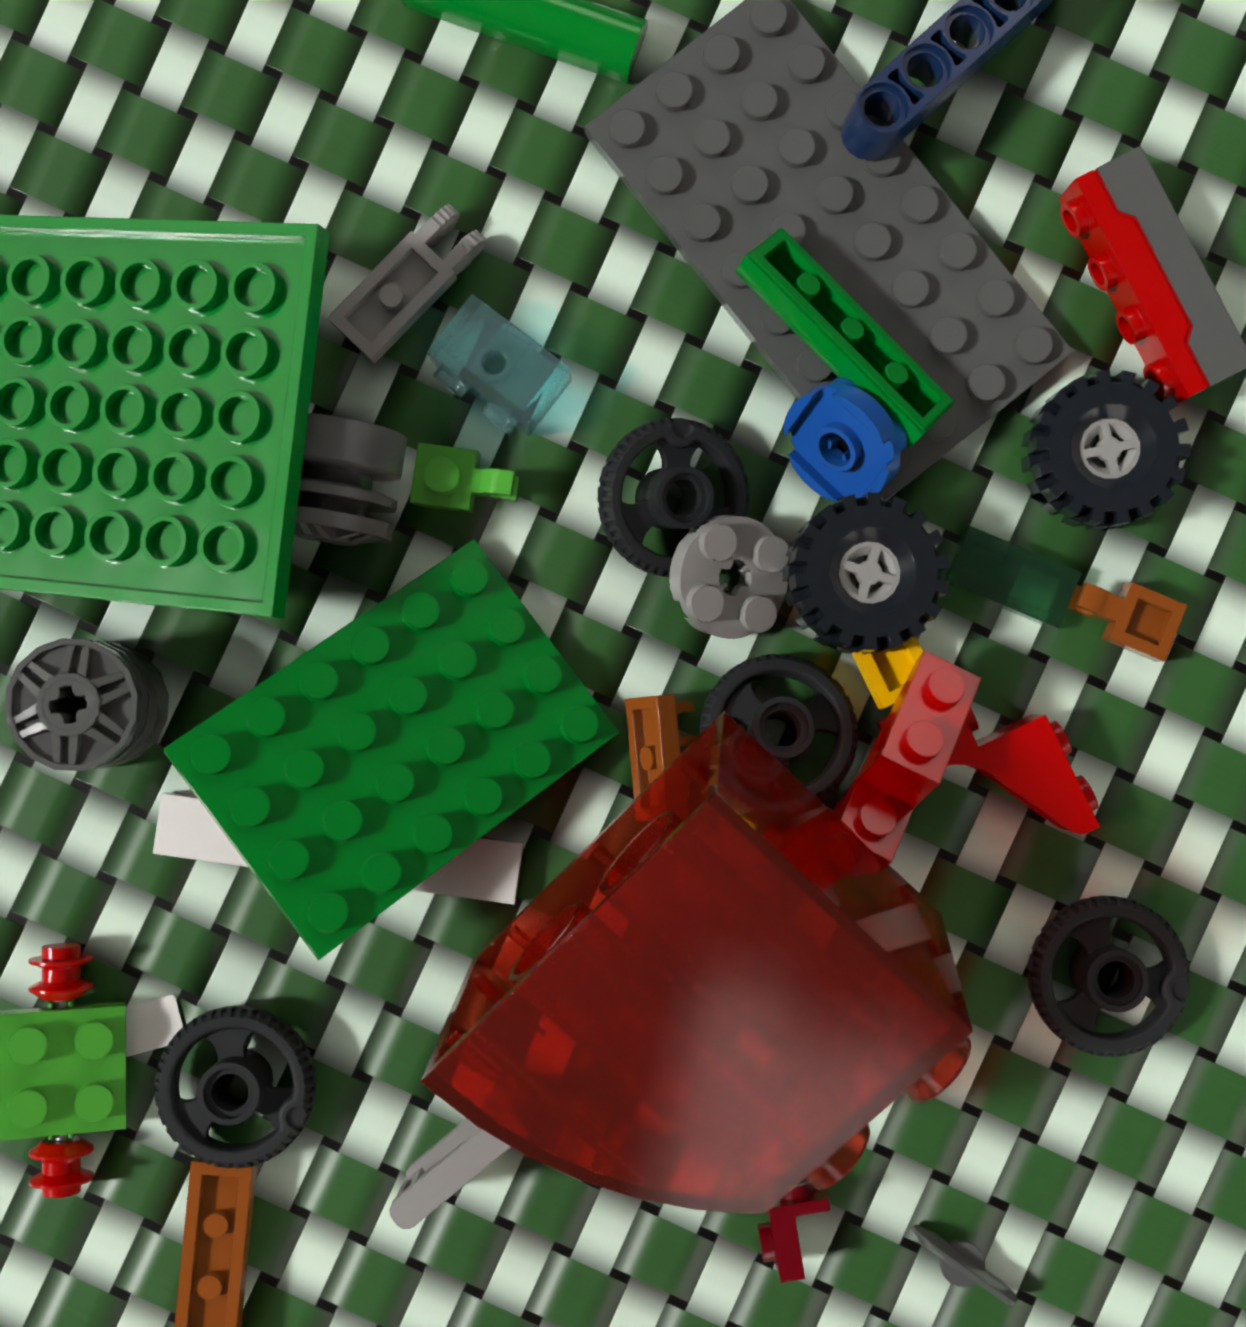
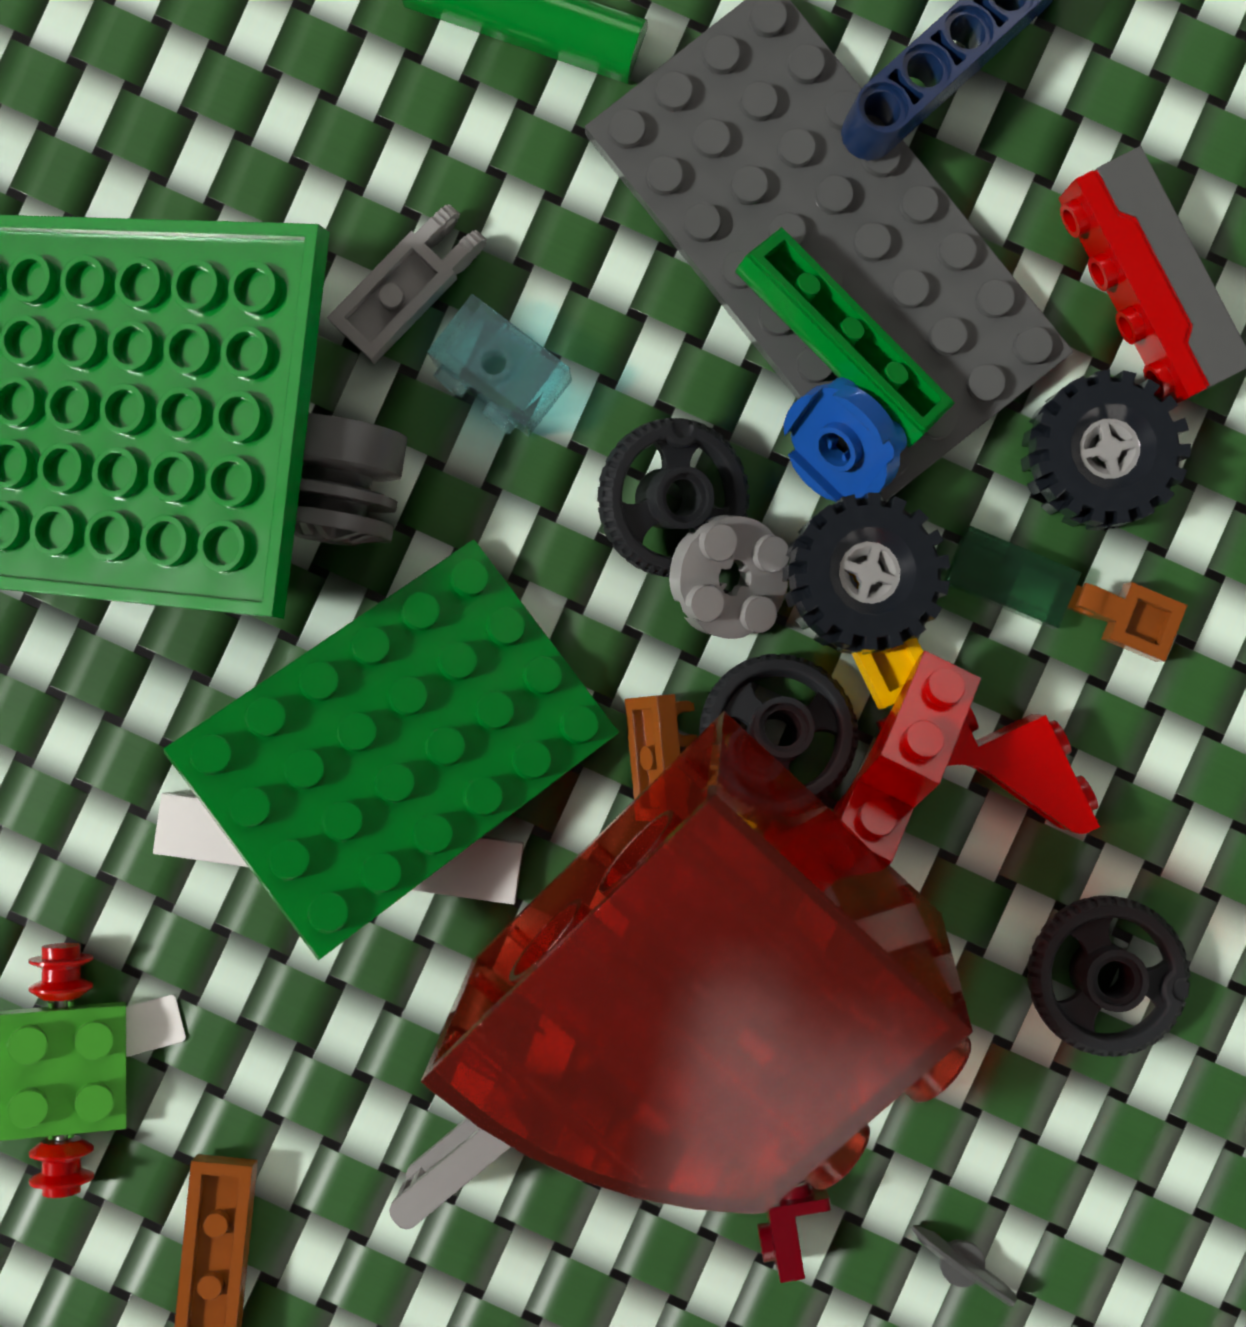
dark grey wheel [5,638,169,771] -> none
black wheel [154,1005,317,1169] -> none
bright green plate [409,443,520,513] -> none

